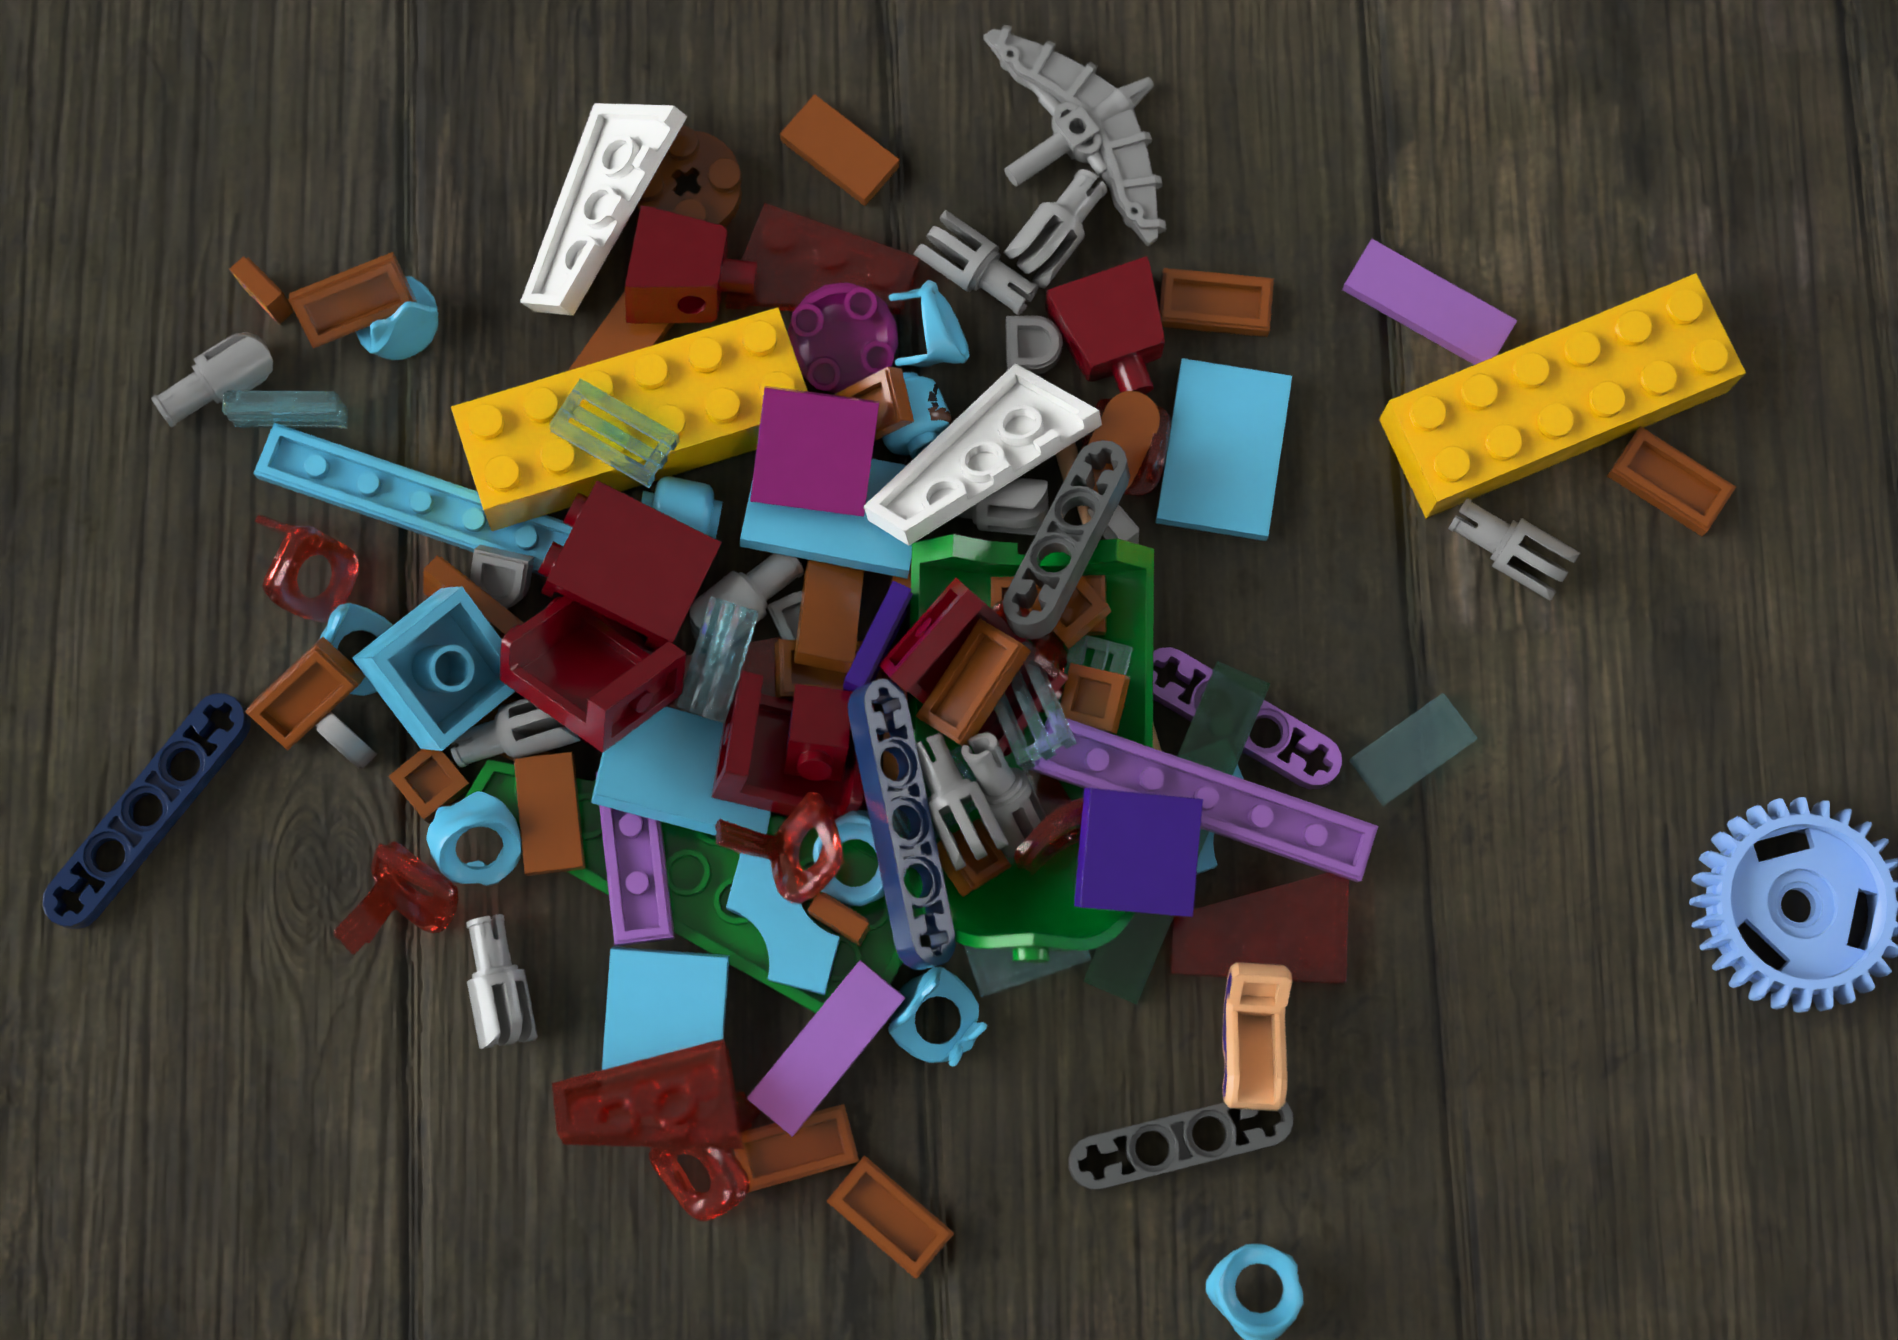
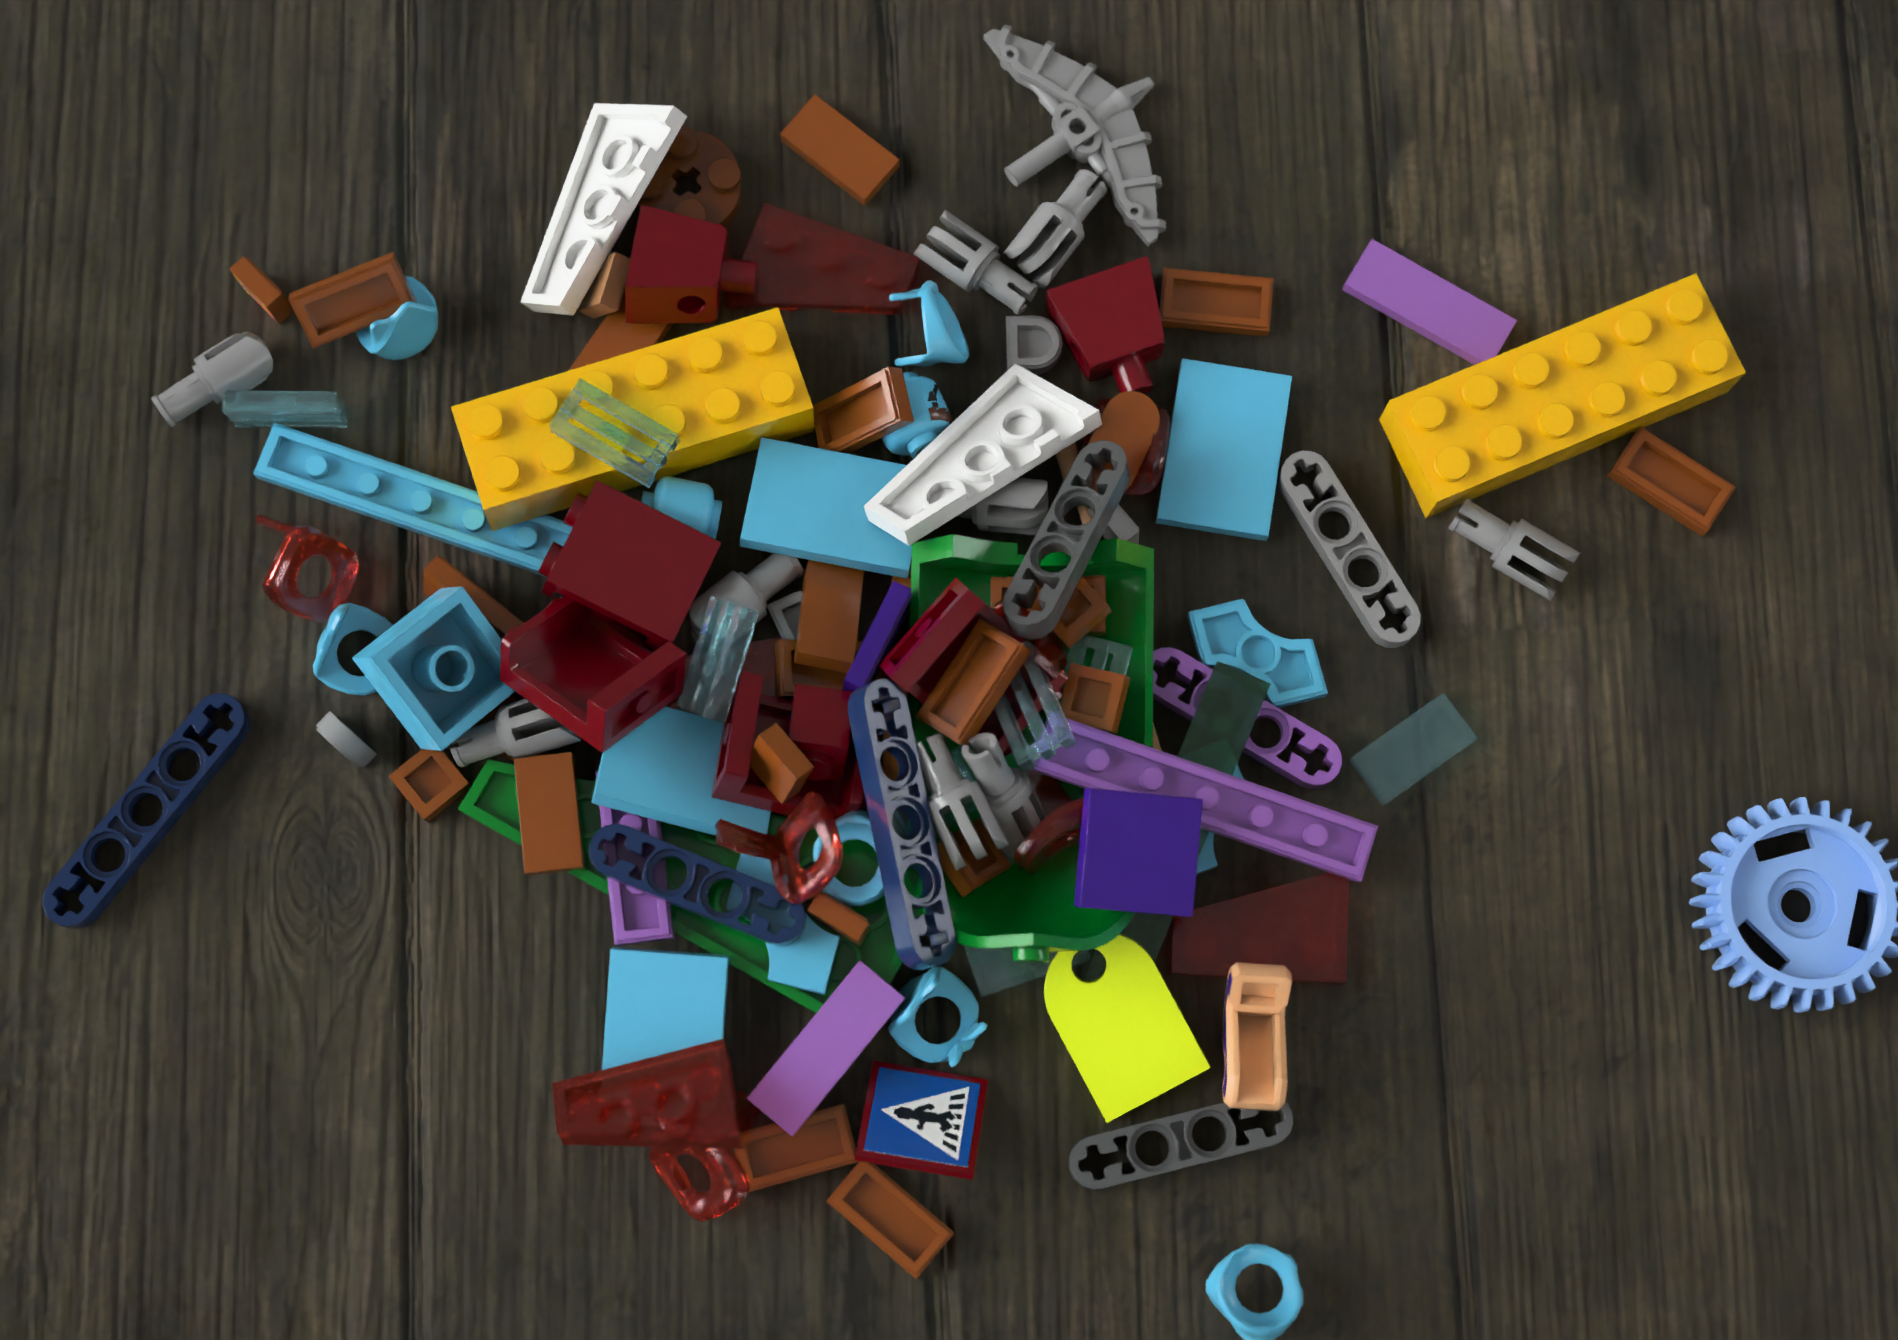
dark orange tile [245,636,365,751] -> none
clear red piece [334,841,459,955] -> none
medium azure piece [426,791,522,886] -> none
light grey arm [466,914,538,1049] -> none
light grey tile [470,545,534,609] -> none
magenta tile [750,386,879,517] -> none
magenta dish [787,282,898,393] -> none
none -> medium nougat tile [577,252,630,319]
none -> dark blue beam [589,823,807,946]
none -> dark orange tile [750,723,814,804]
none -> piece [855,1061,988,1180]
none -> neon yellow tile [1044,933,1211,1123]
none -> medium azure tile [1187,599,1328,708]
none -> light grey beam [1278,450,1421,648]

